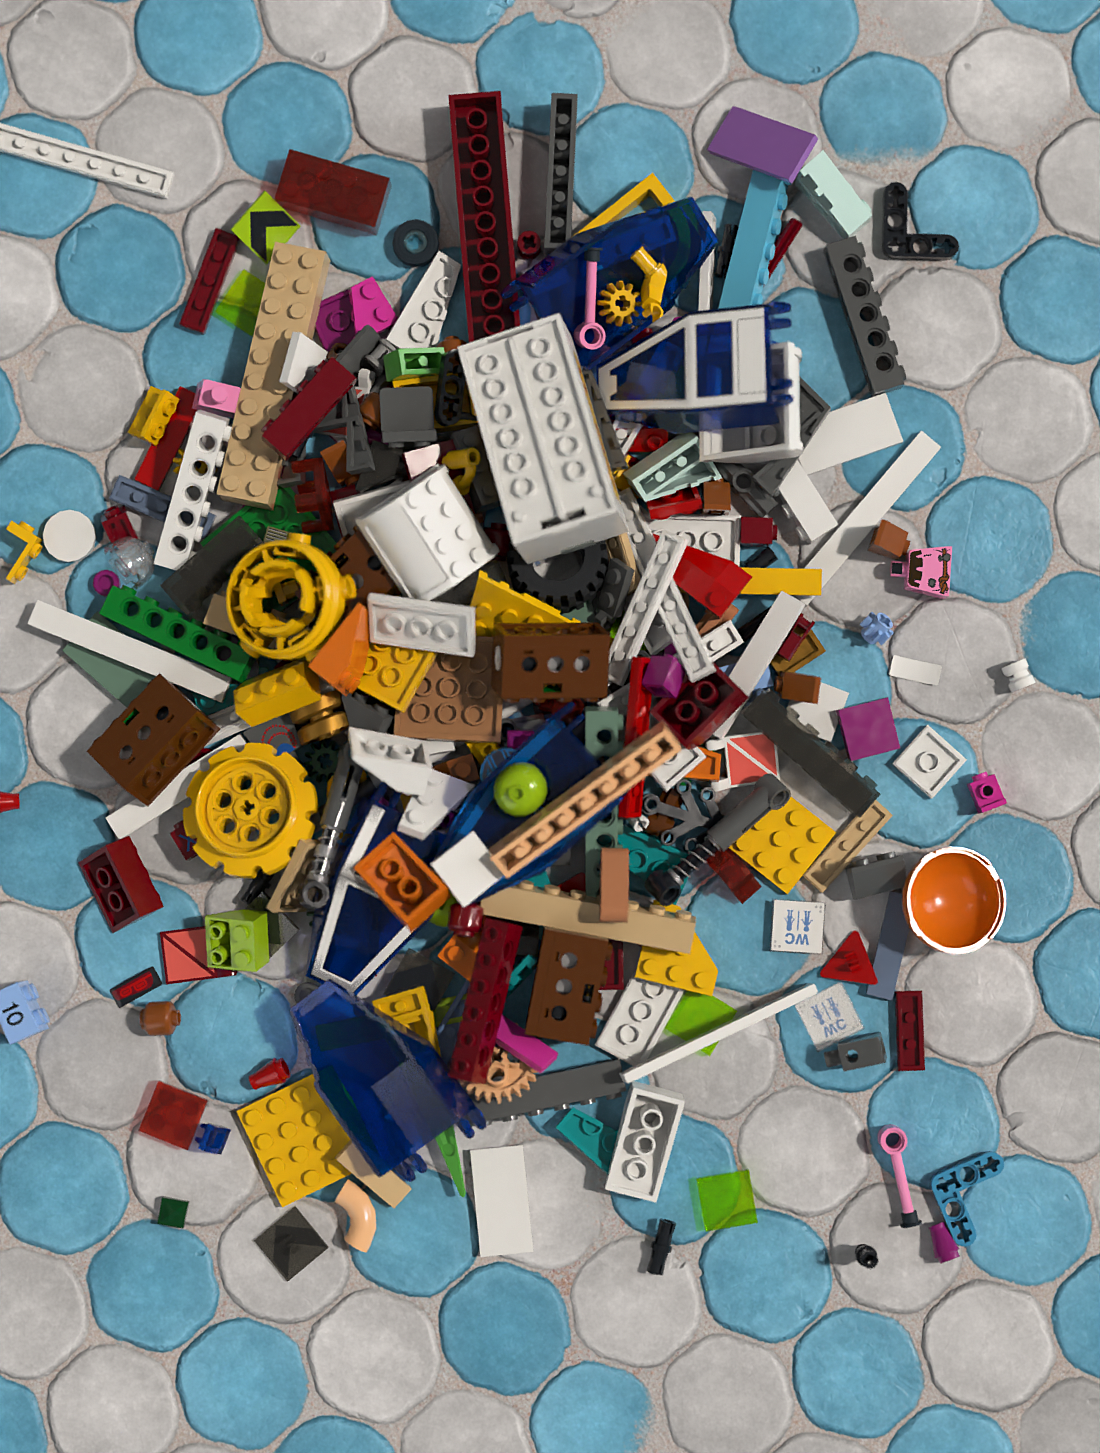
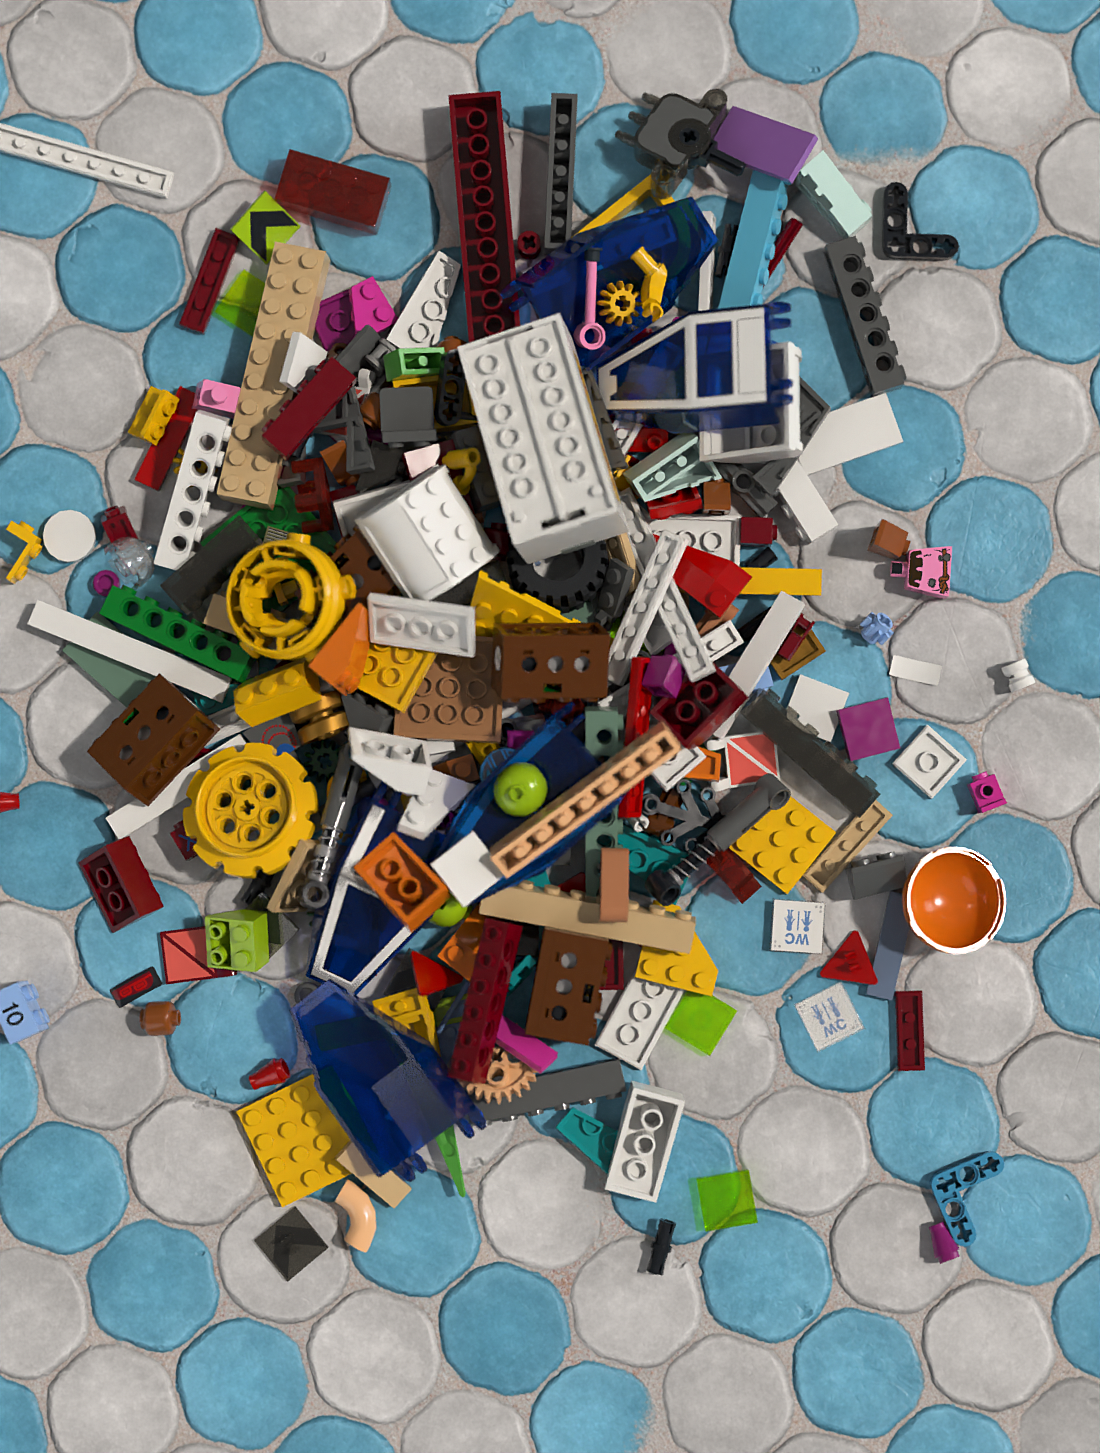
sand blue tile [109,475,216,539] -> none
clear red plate [138,1080,209,1150] -> none
dark green tile [157,1196,189,1228] -> none
clear blue tile [195,1123,231,1154] -> none
black bush [392,219,439,267] -> none
dark red head [447,899,484,938] -> none
white tile [470,1144,533,1257] -> none
white tile [619,983,818,1083] -> none
dark orange slope [774,671,821,704] -> none
white tile [793,430,941,606] -> none
dark grey torso [824,1032,887,1071] -> none
black pin [855,1244,879,1269] -> none
bright pink piece [877,1124,922,1228] -> none
none -> red piece [410,951,463,997]
none -> piece [615,89,746,199]

